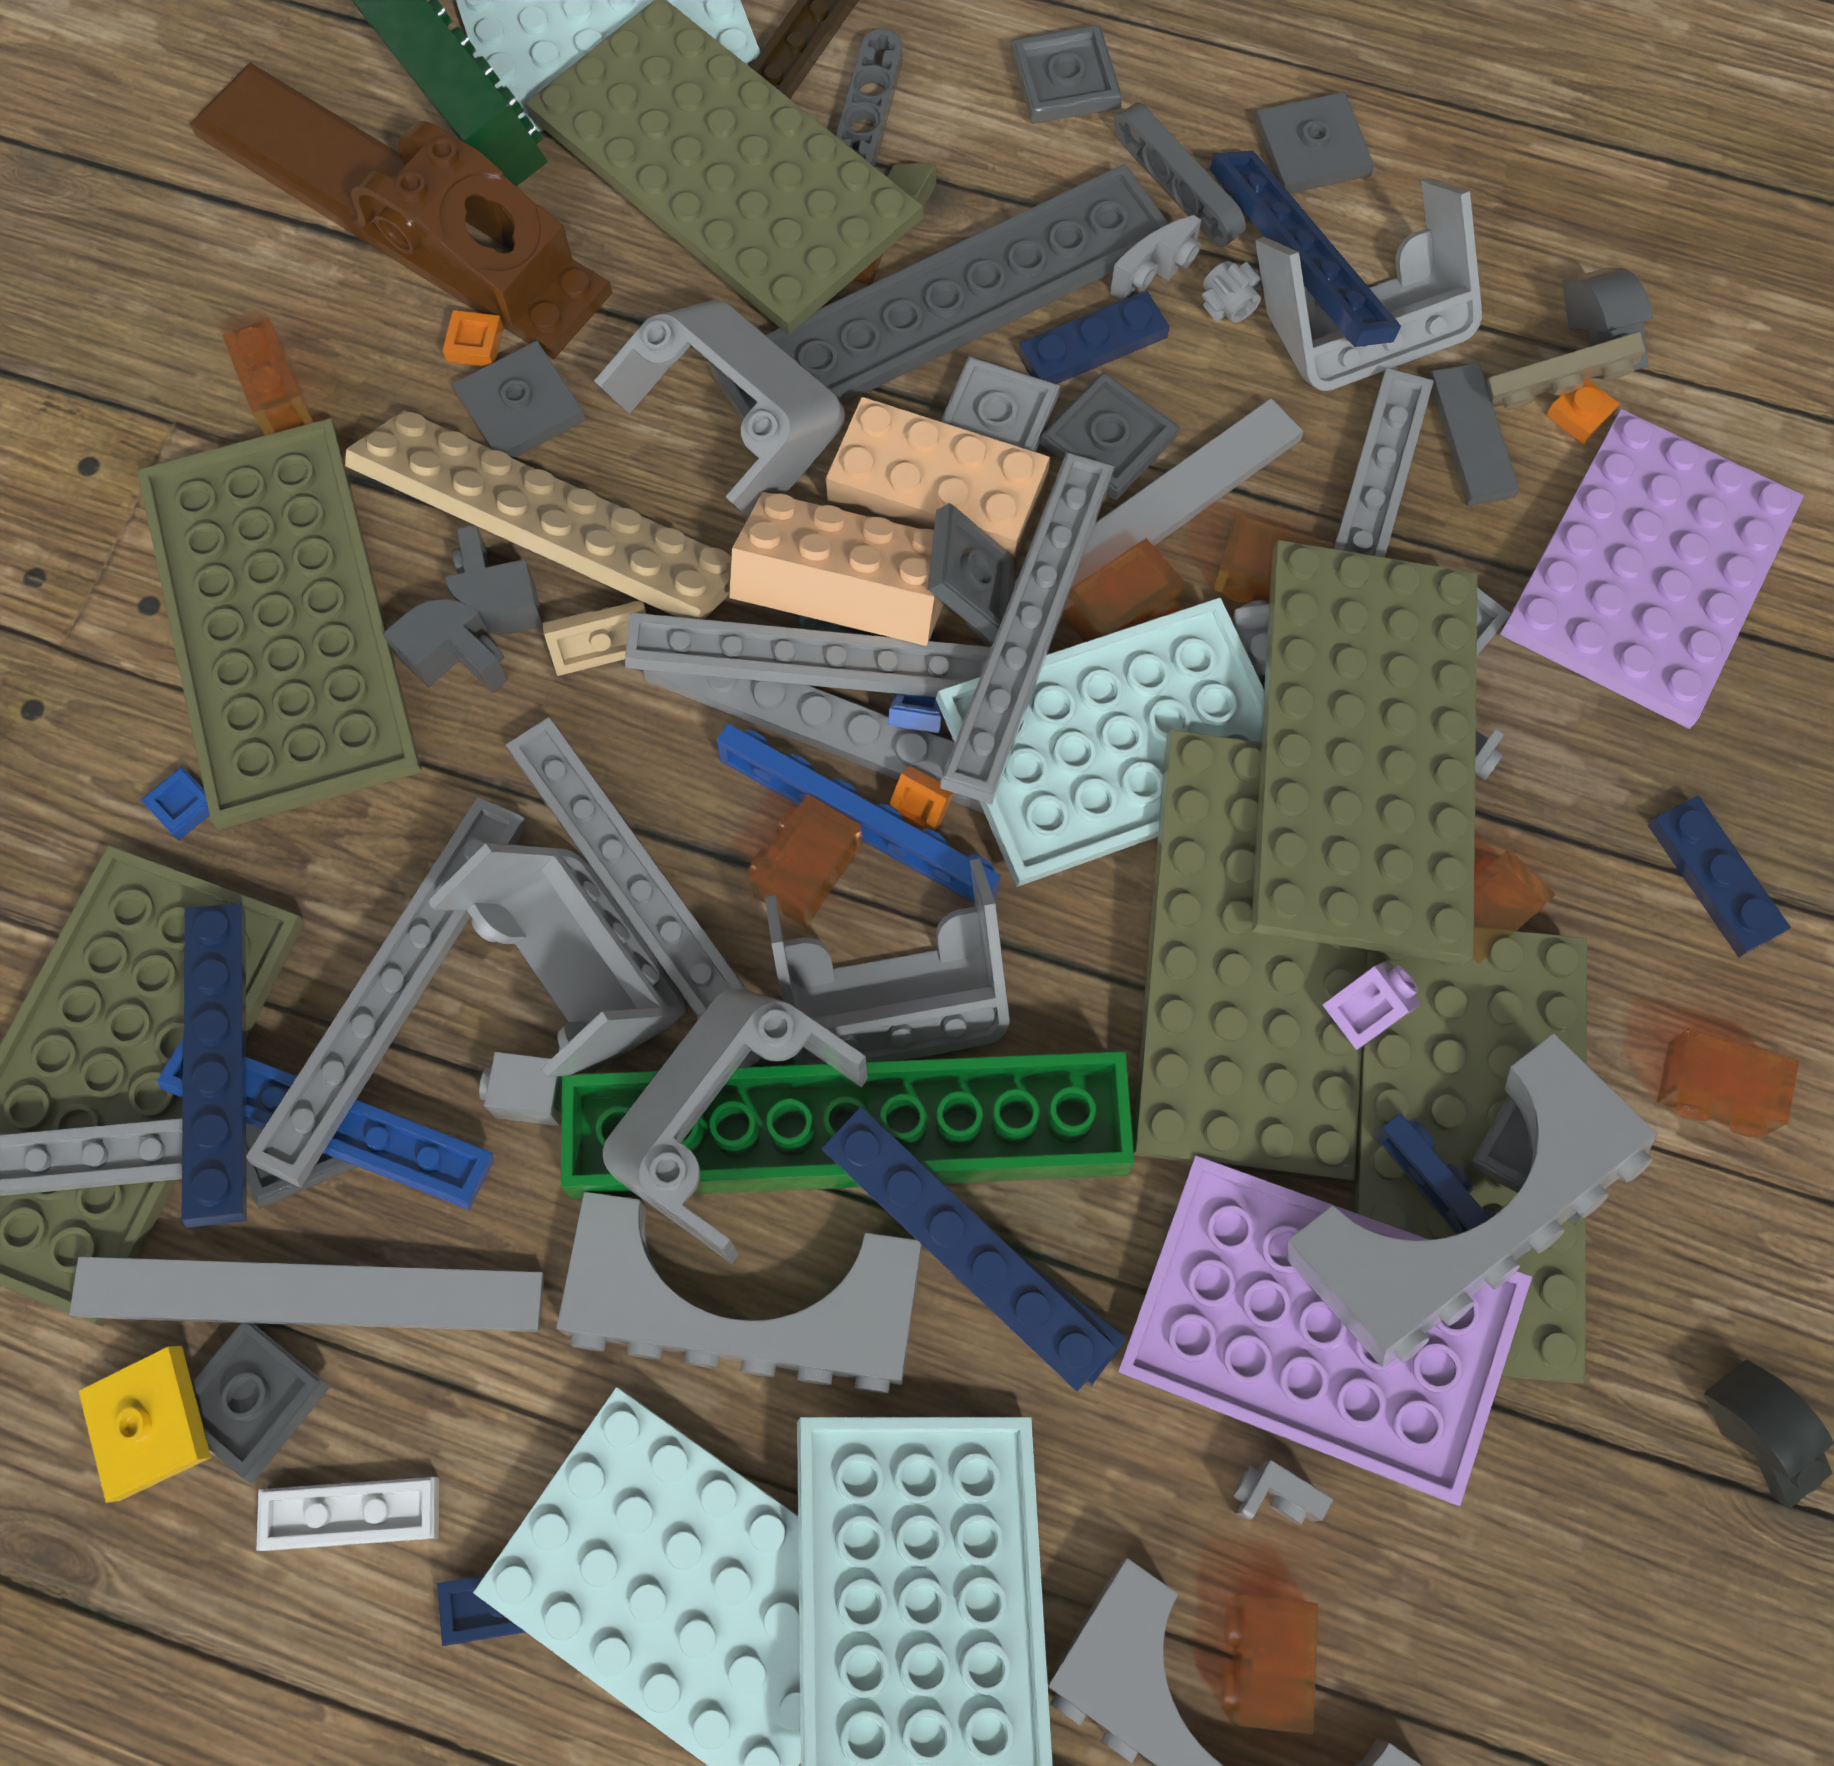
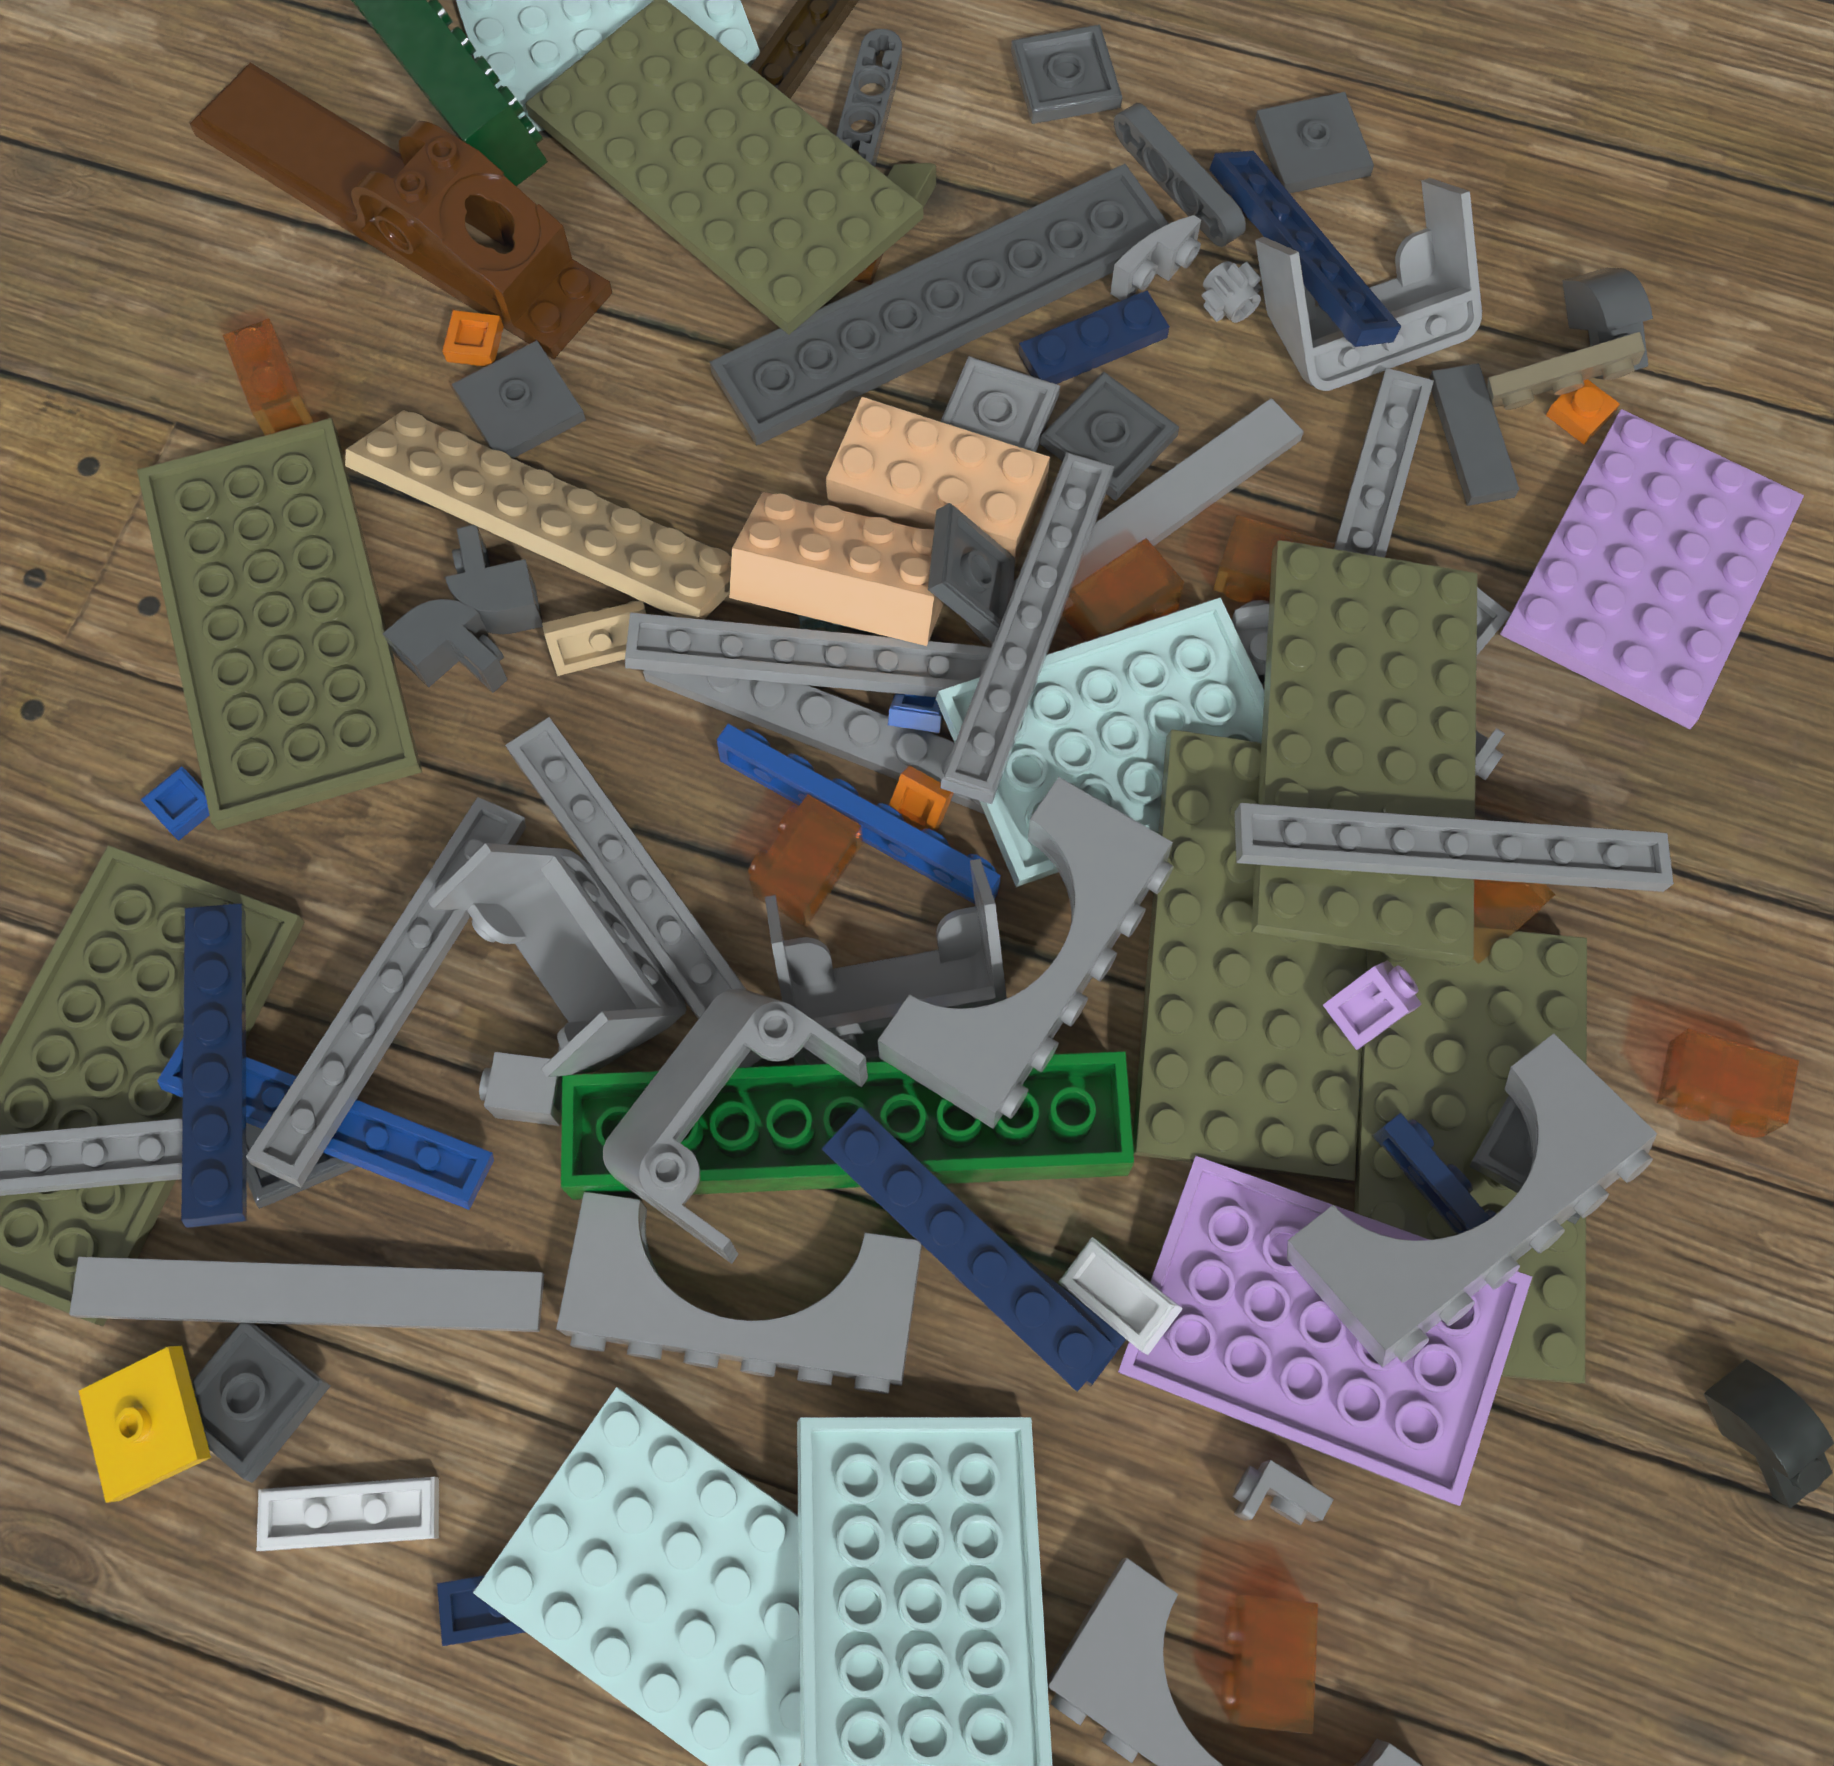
light grey windscreen [594,300,845,518] -> none
dark blue plate [1648,795,1791,958] -> none
none -> light grey arch [878,777,1174,1129]
none -> white tile [1058,1237,1183,1355]
none -> light grey plate [1235,803,1674,892]

